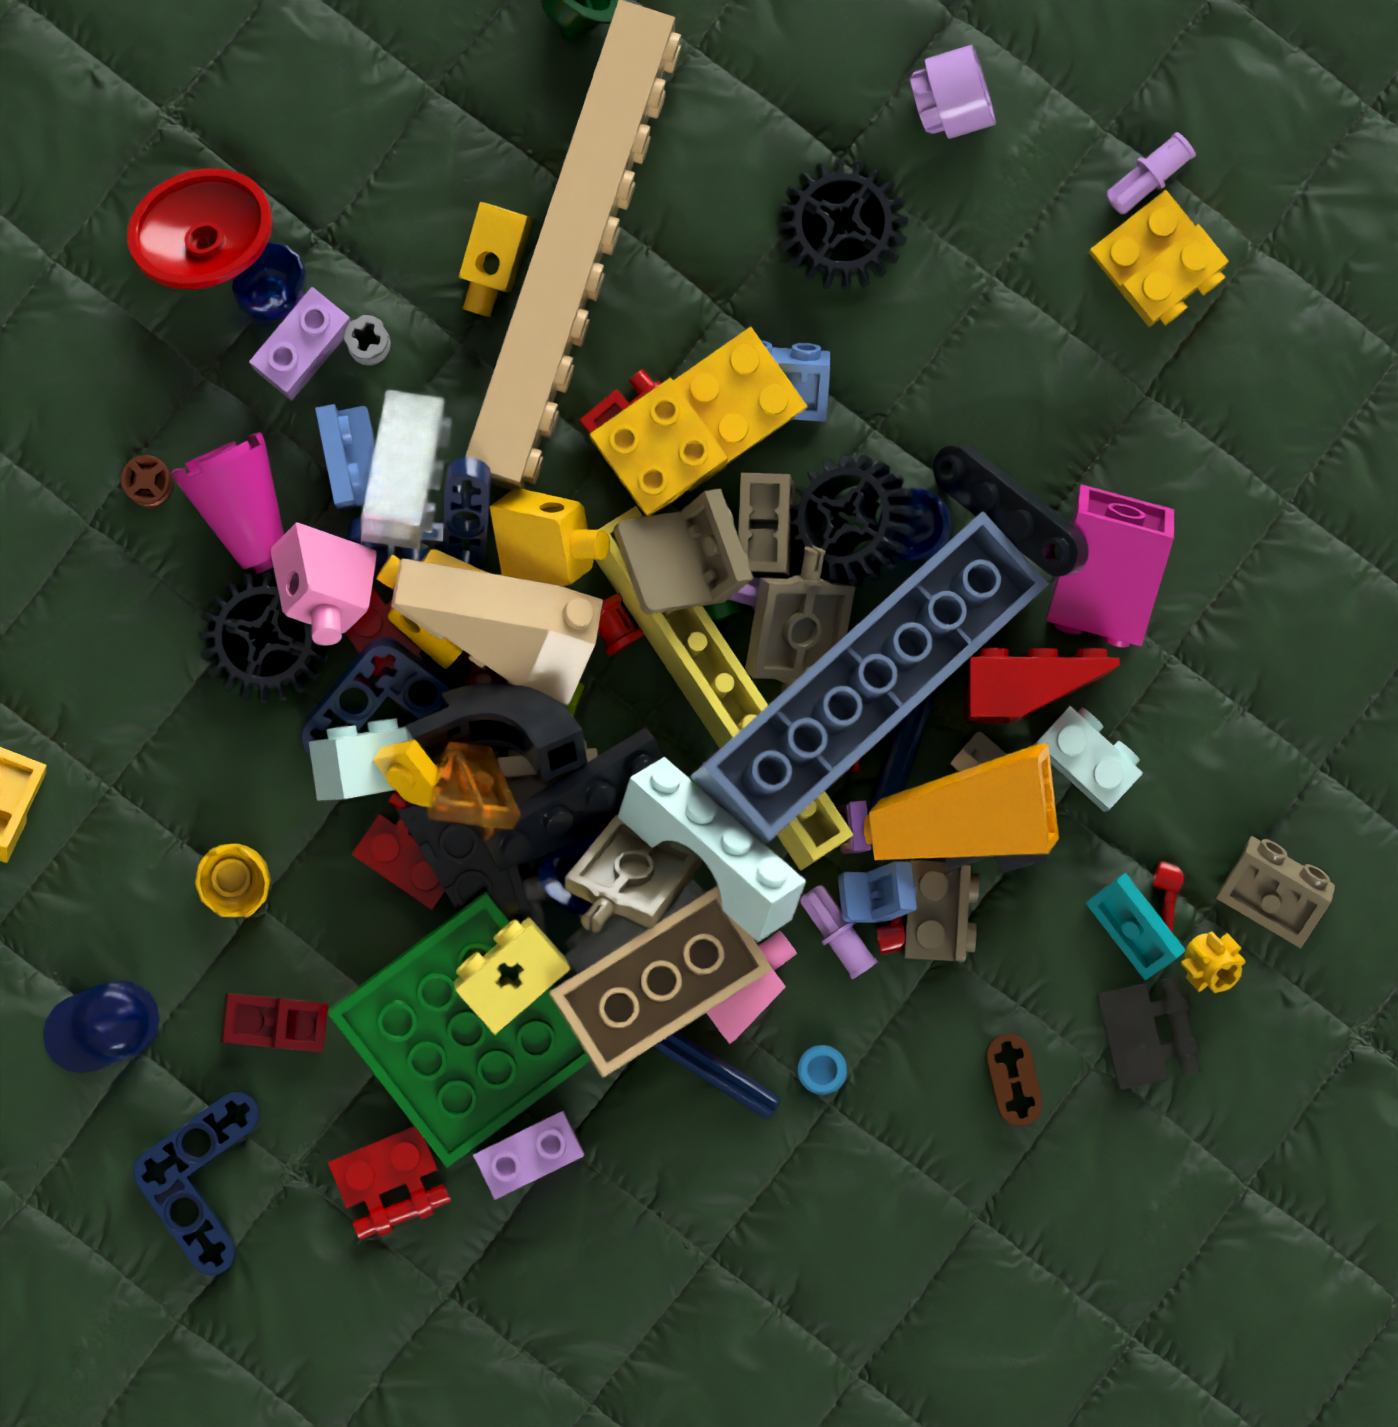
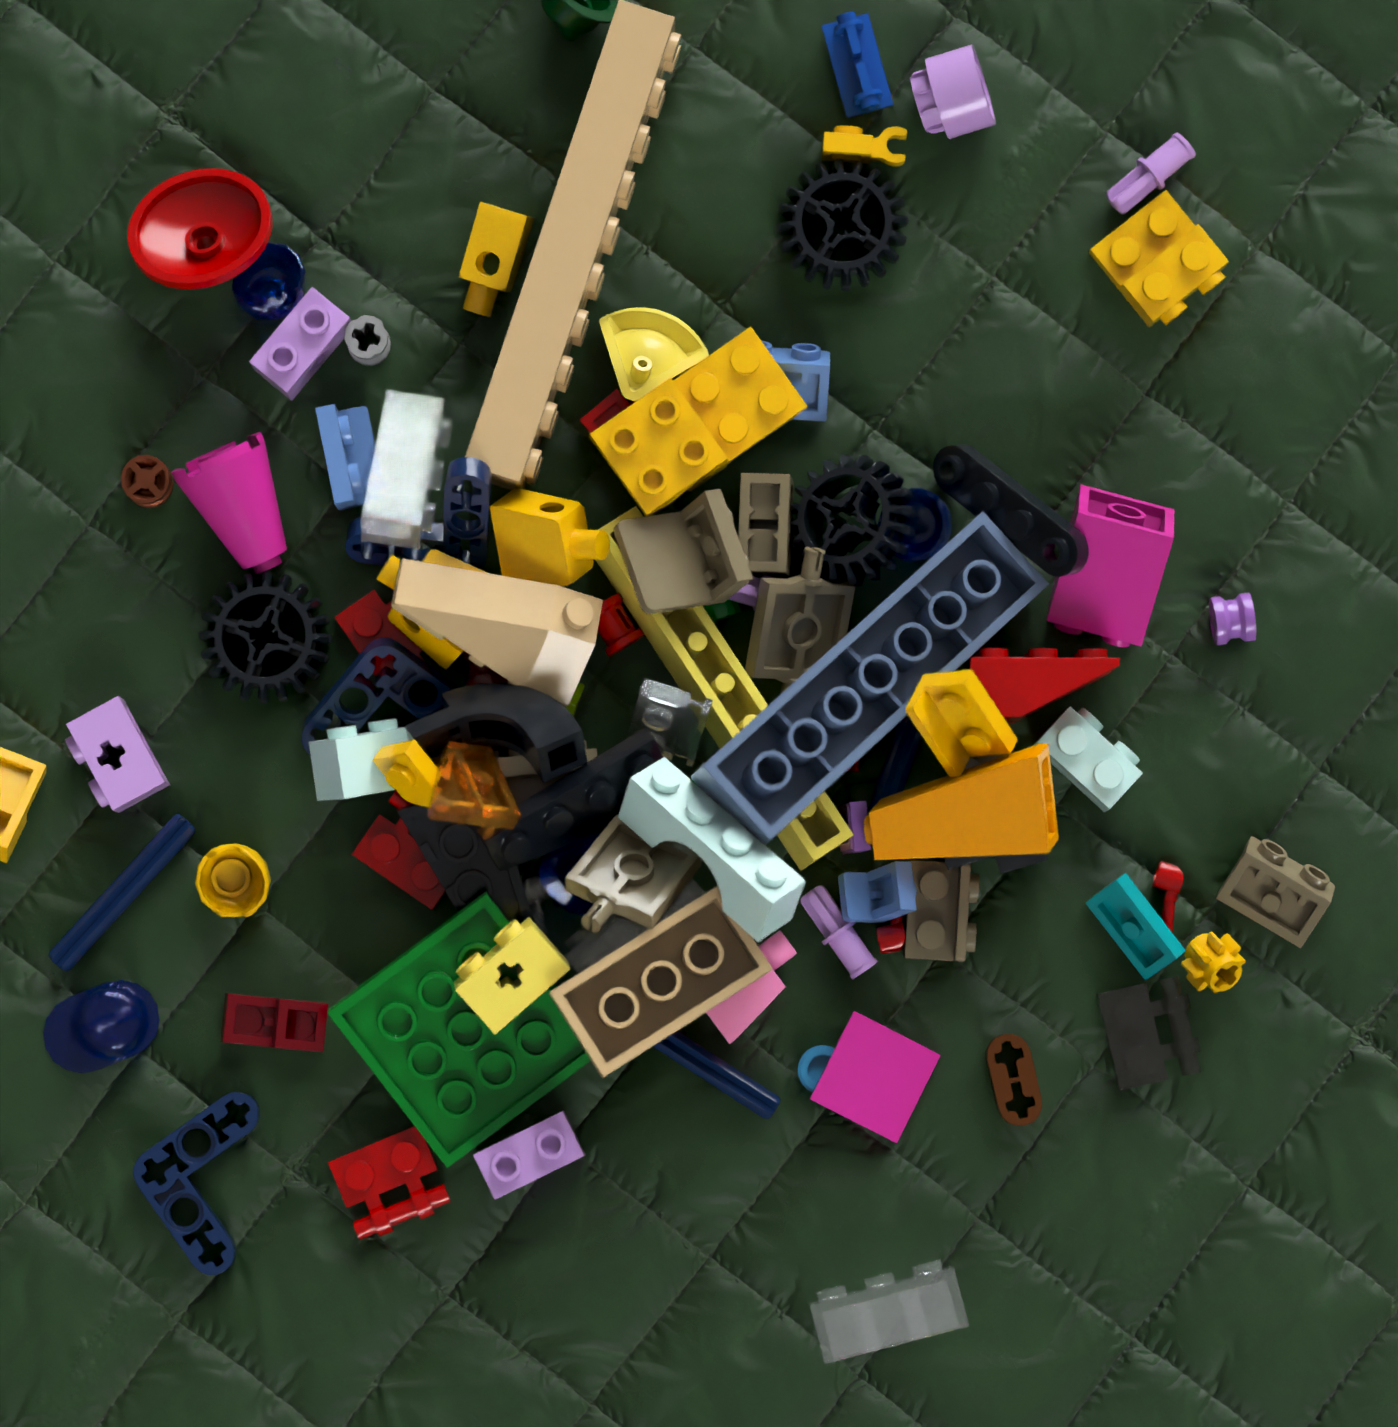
bright pink torso [271,522,376,645] -> none
none -> dark blue axle [48,814,196,971]
none -> lavender brick [65,696,170,813]
none -> light yellow hat [599,307,709,401]
none -> clear plate [627,678,713,767]
none -> clear brick [808,1260,969,1364]
none -> dark pink slope [810,1011,941,1143]
none -> blue hinge [821,11,894,118]
none -> yellow plate [822,126,907,167]
none -> yellow bracket [906,669,1018,777]
none -> medium lavender wheel [1209,593,1256,646]

